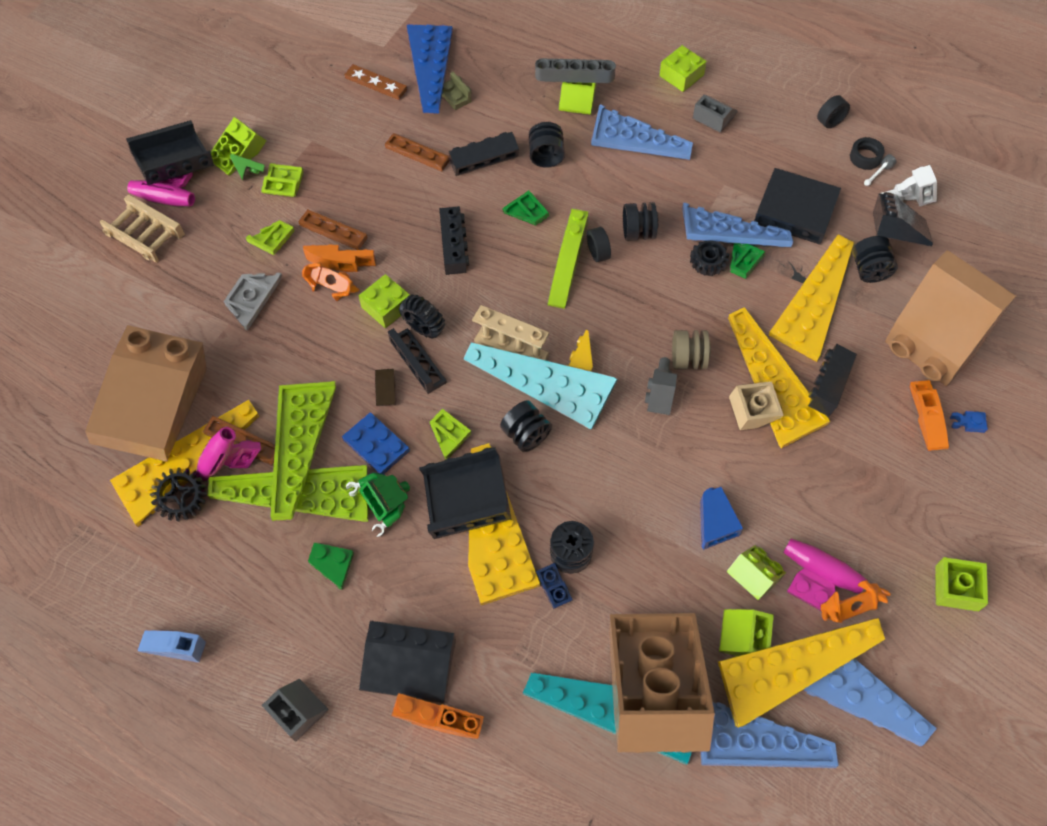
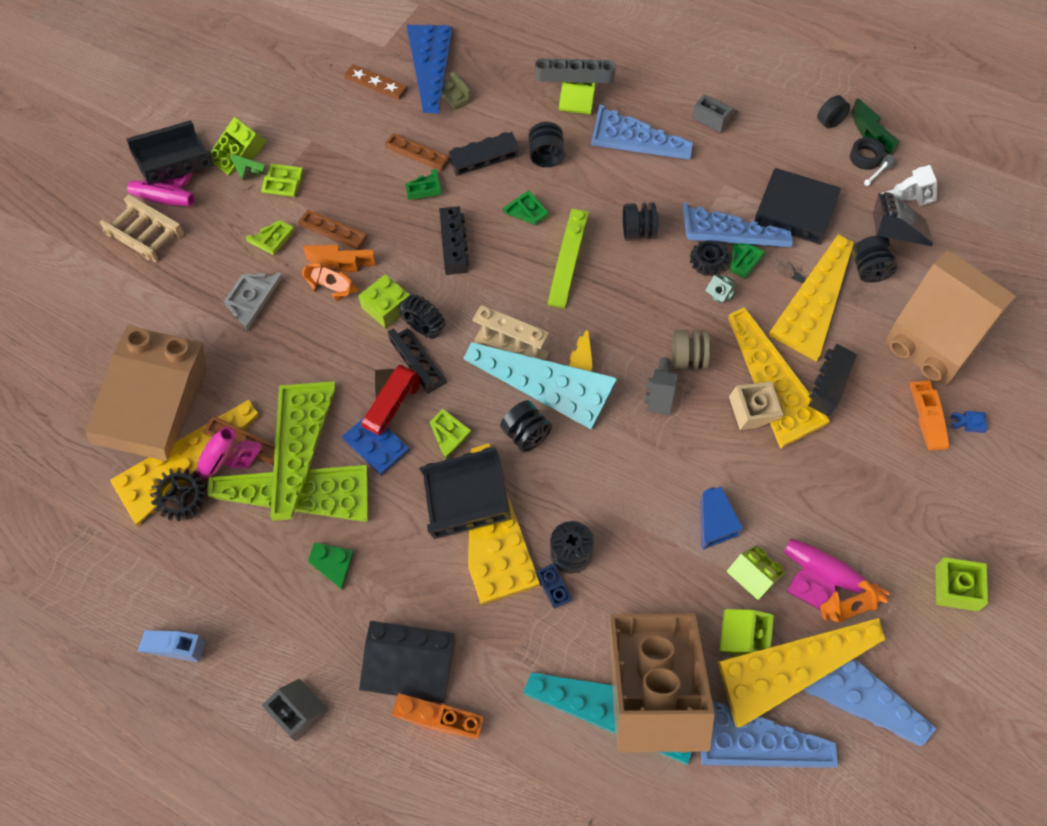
green torso [346,473,410,537] -> none
black tyre [586,226,611,263] -> none
lime brick [659,45,707,92] -> none
none -> red beam [362,364,421,436]
none -> green wing [405,169,442,200]
none -> brick [705,275,737,303]
none -> dark green slope [852,98,900,155]

